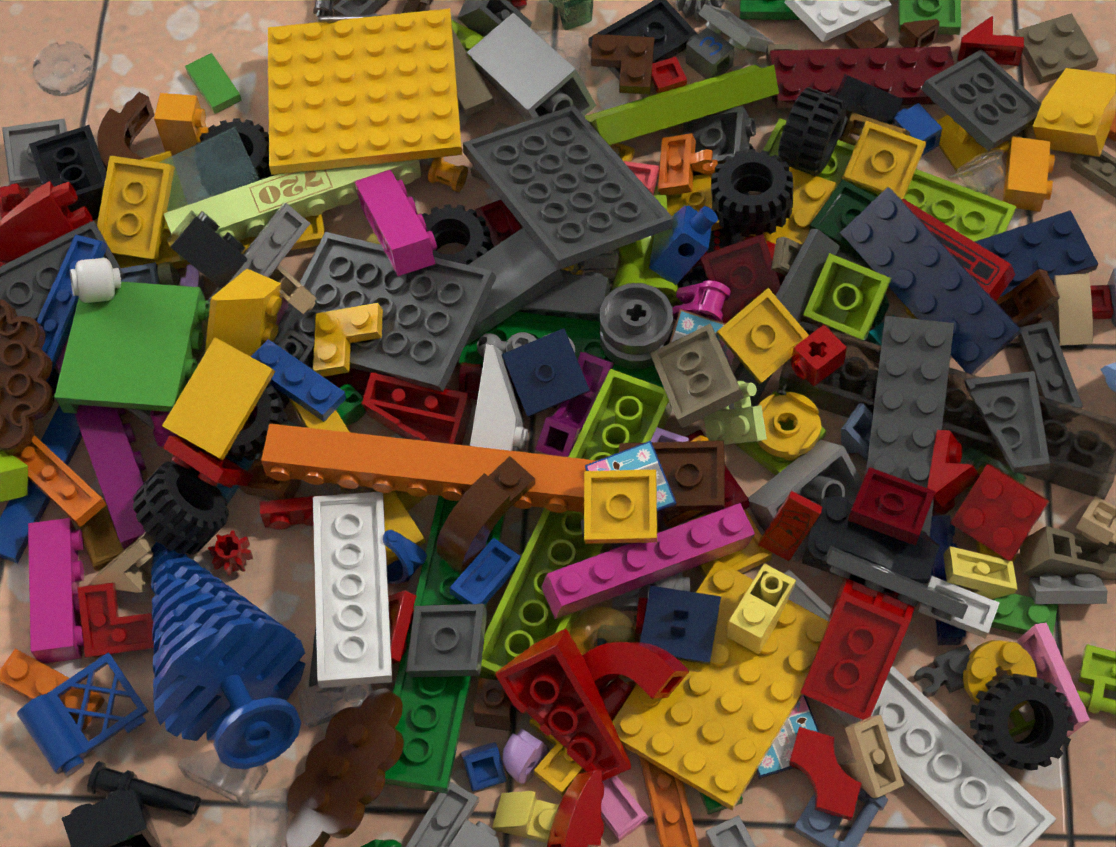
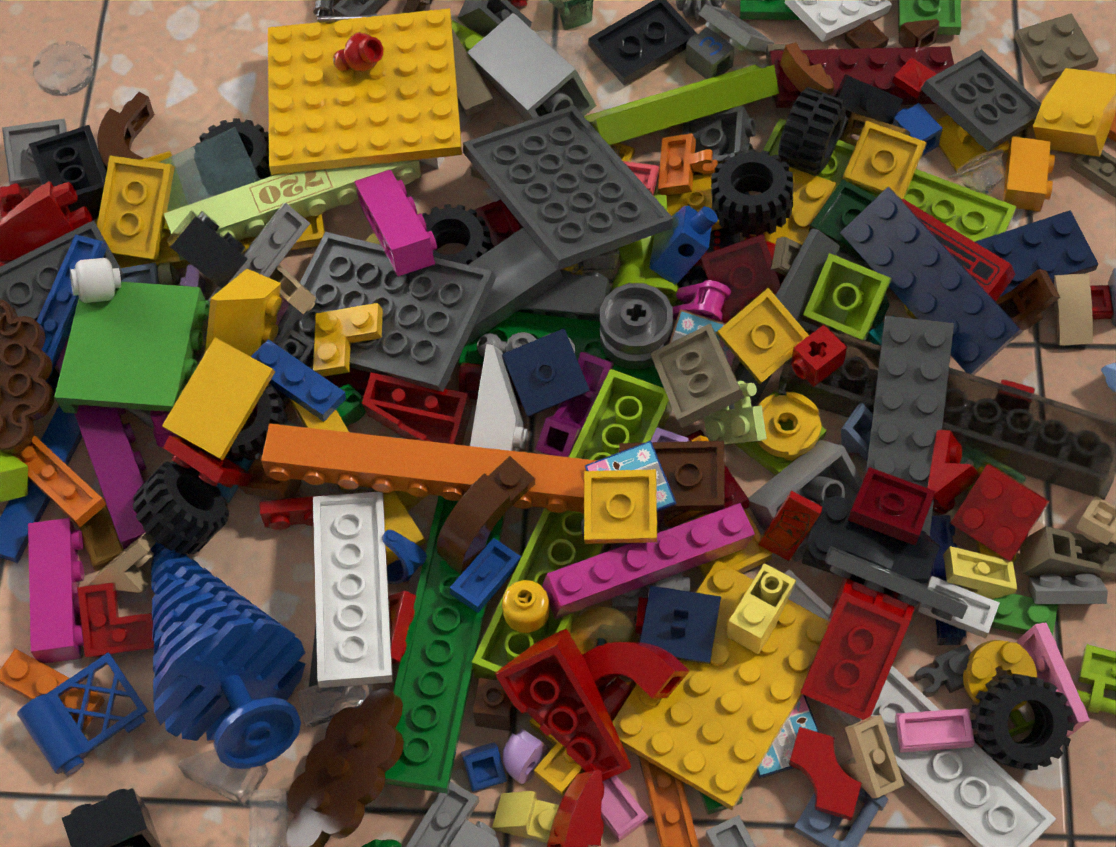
black pin [87,761,201,820] -> none
light orange brick [154,93,209,157] -> none
bright green tile [185,53,242,114] -> none
red gear [208,530,253,576] -> none
dark grey plate [406,604,487,677] -> none
light orange bush [428,157,468,193] -> none
reddish brown plate [591,34,654,95] -> none
red plate [651,57,687,94] -> none
red slope [957,16,1024,66] -> none
dark grey wing [965,371,1050,474] -> none
dark grey plate [1018,321,1083,419] -> none
none -> red animal [333,32,384,72]
none -> yellow head [502,580,550,633]
none -> dark orange slope [780,42,834,95]
none -> red tile [892,57,937,99]
none -> bright pink tile [895,708,975,753]

